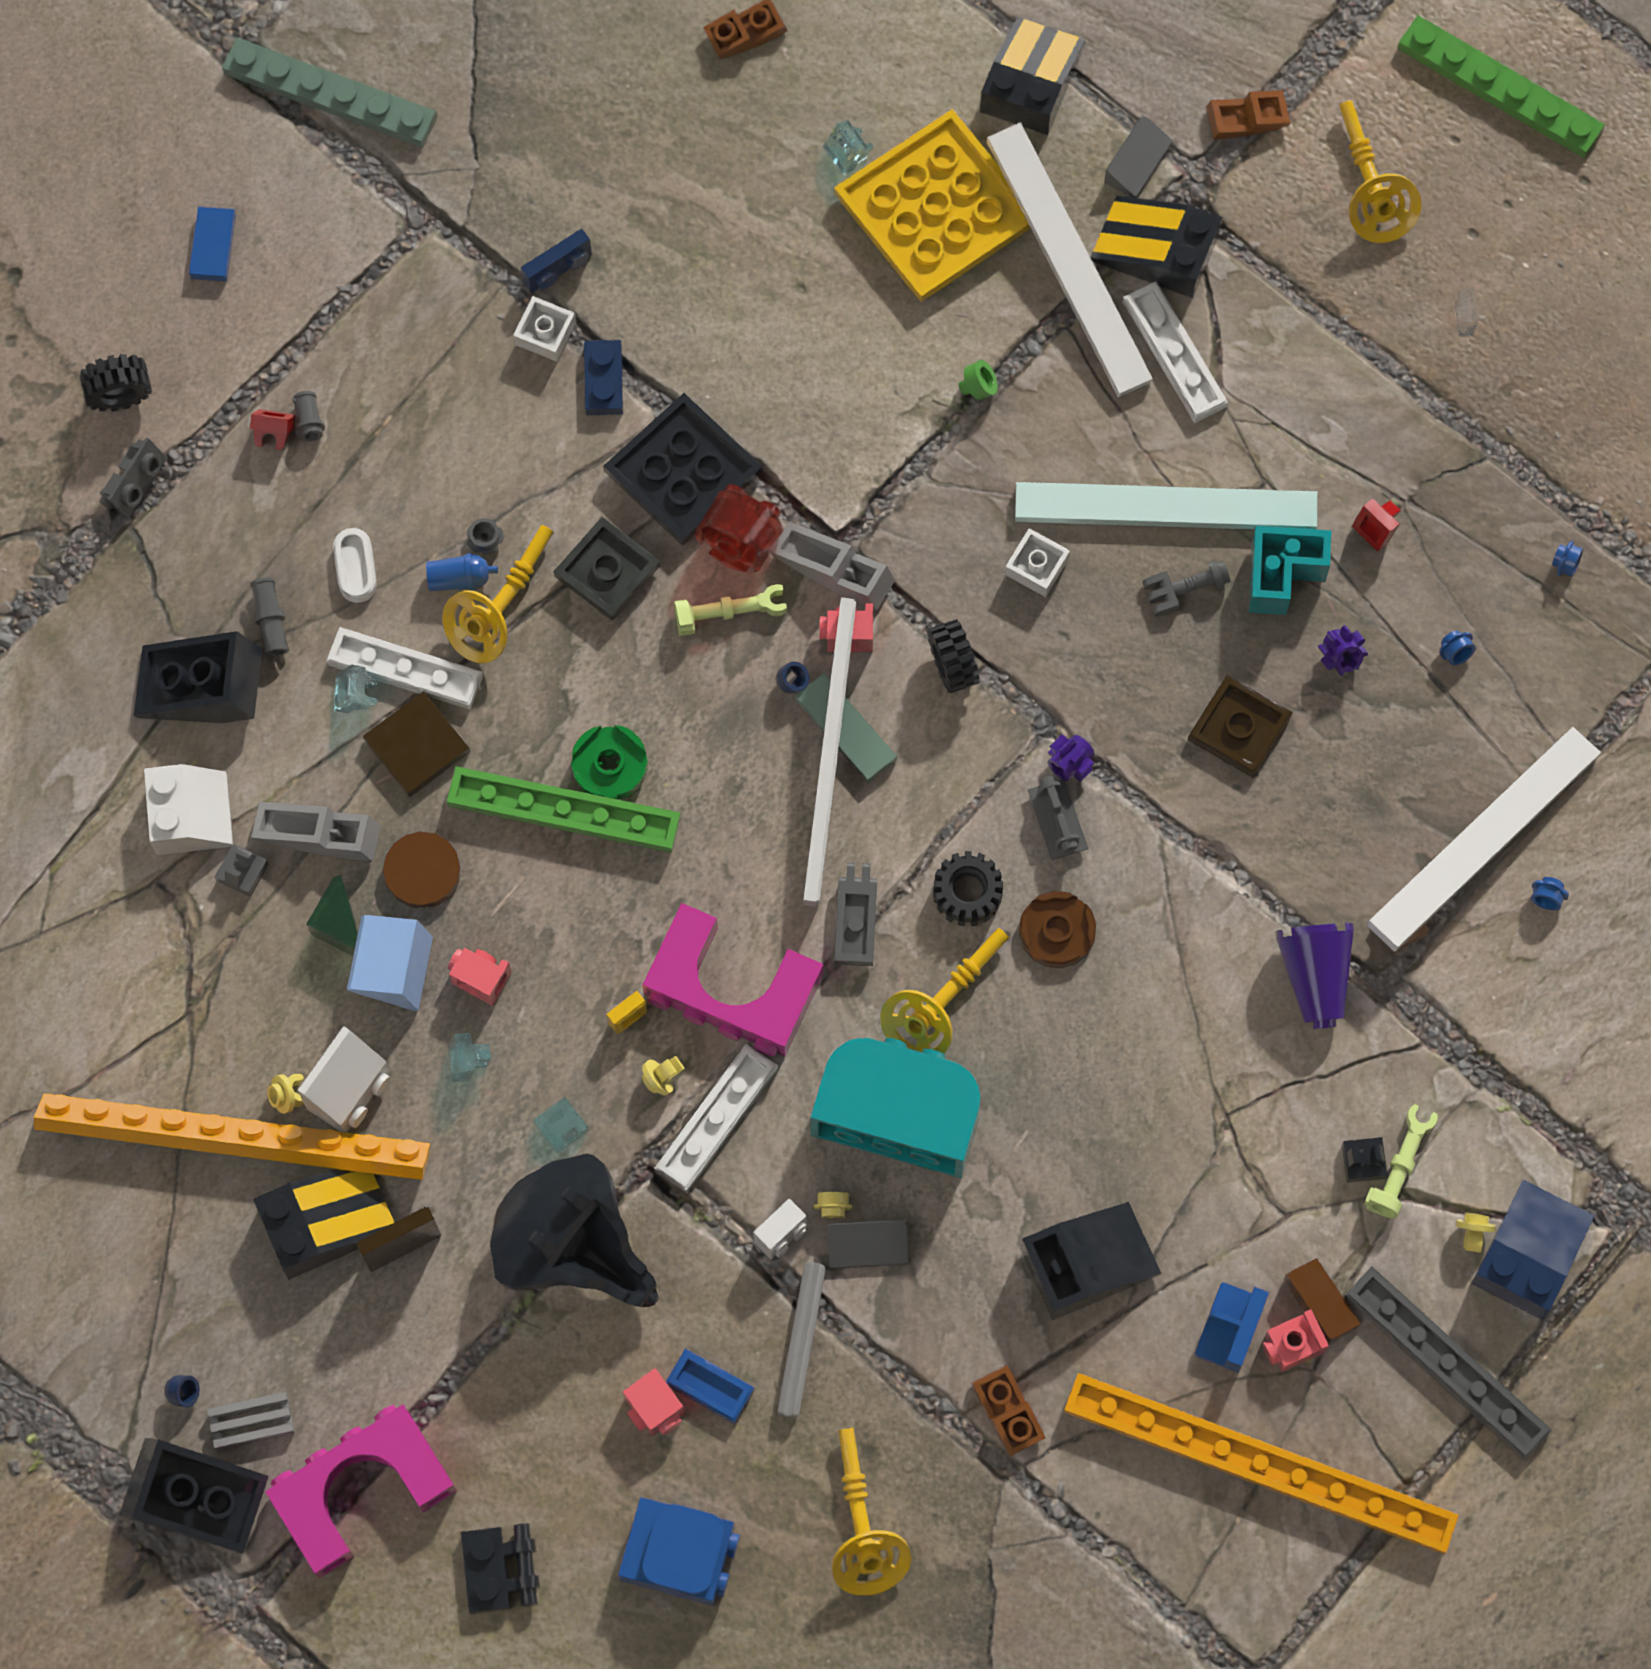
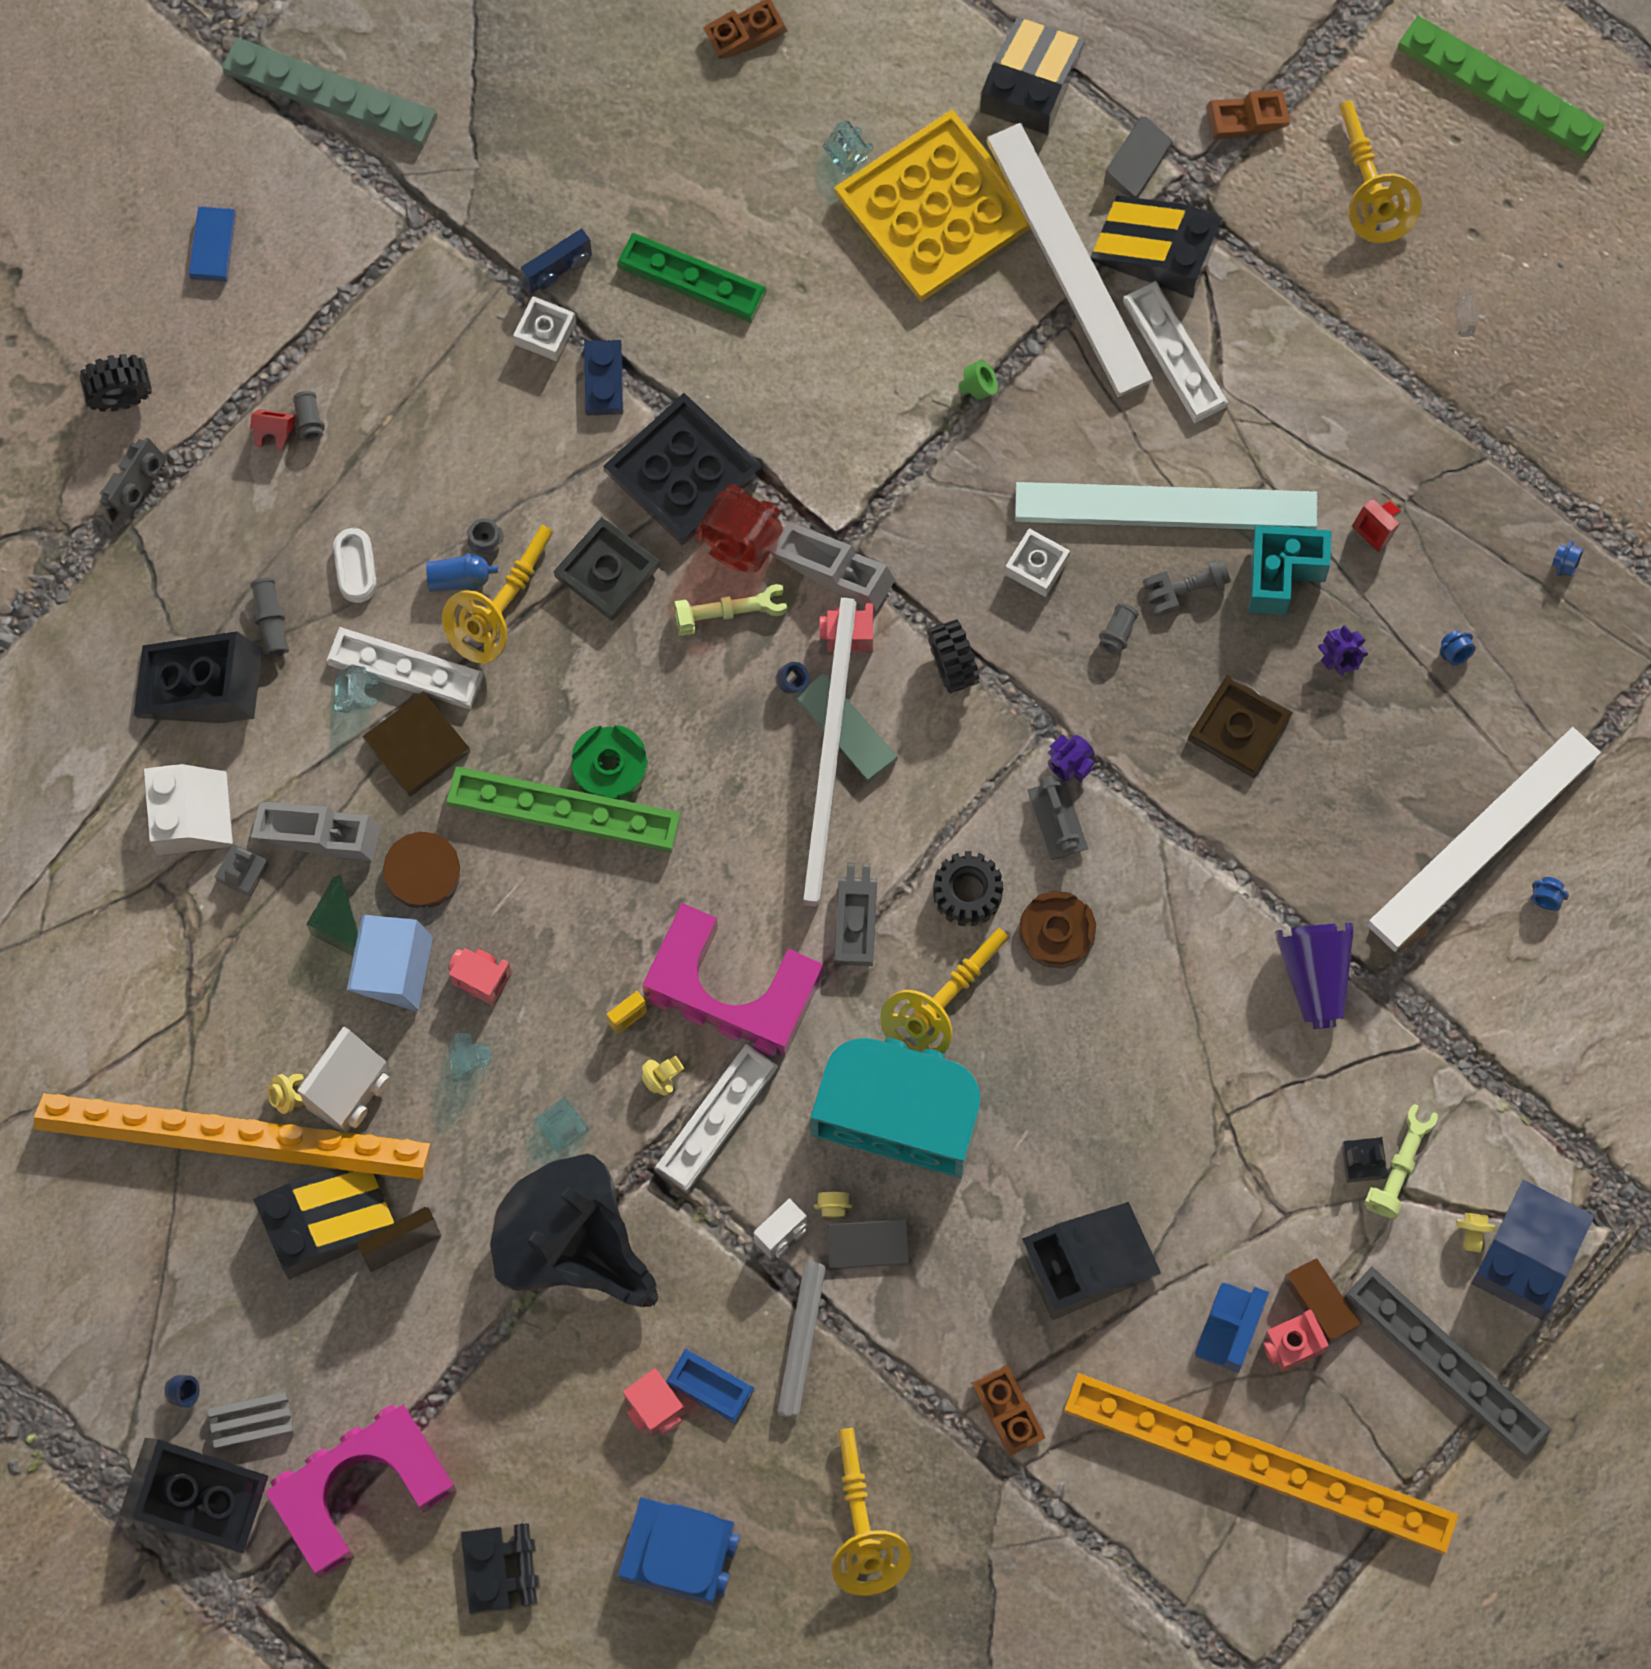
none -> green tile [617,232,767,323]
none -> dark grey pin [1099,603,1139,654]

